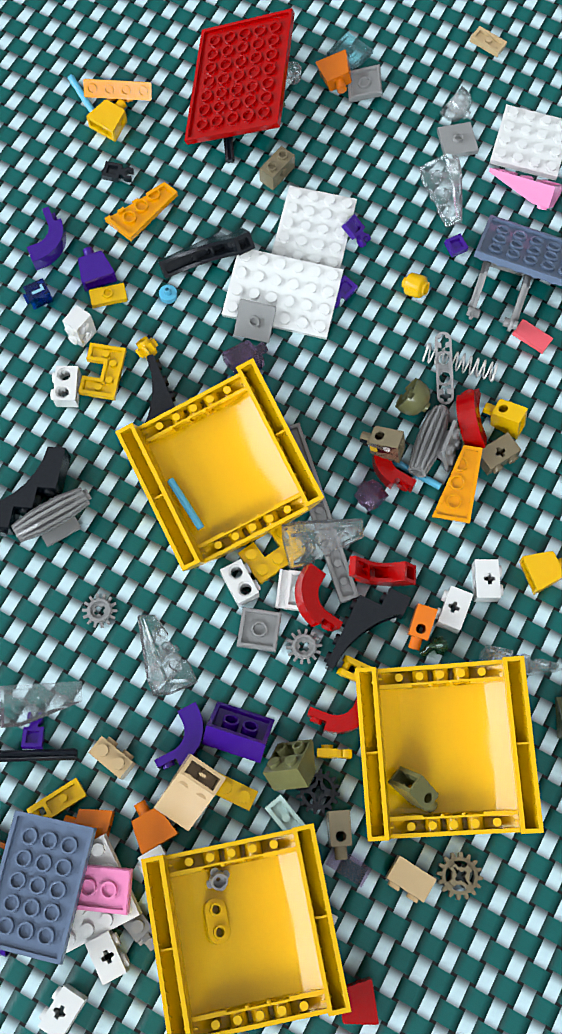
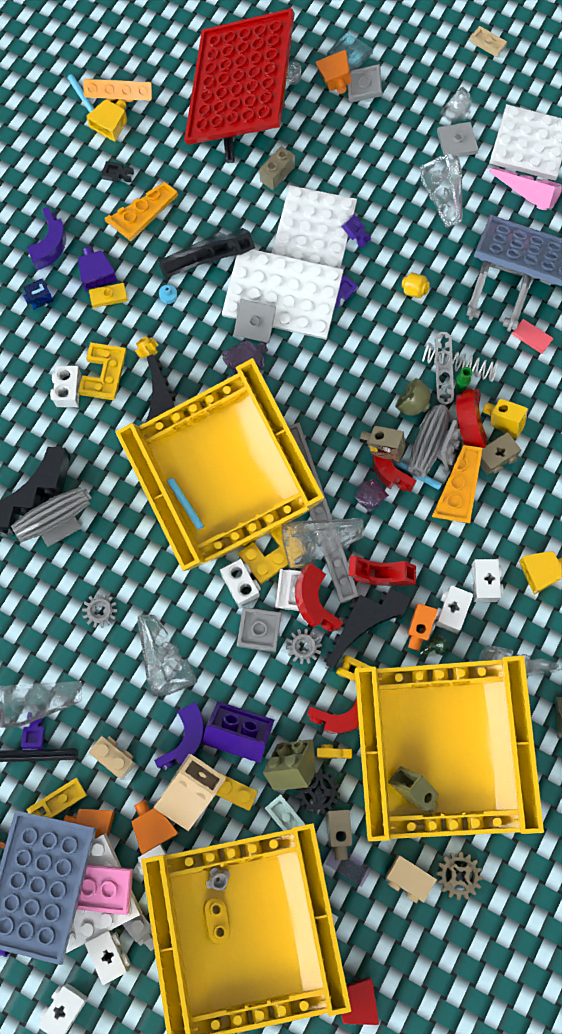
white brick [62,305,97,347] -> none
dark purple plate [444,233,469,258] -> none
none -> green pin [455,367,473,393]

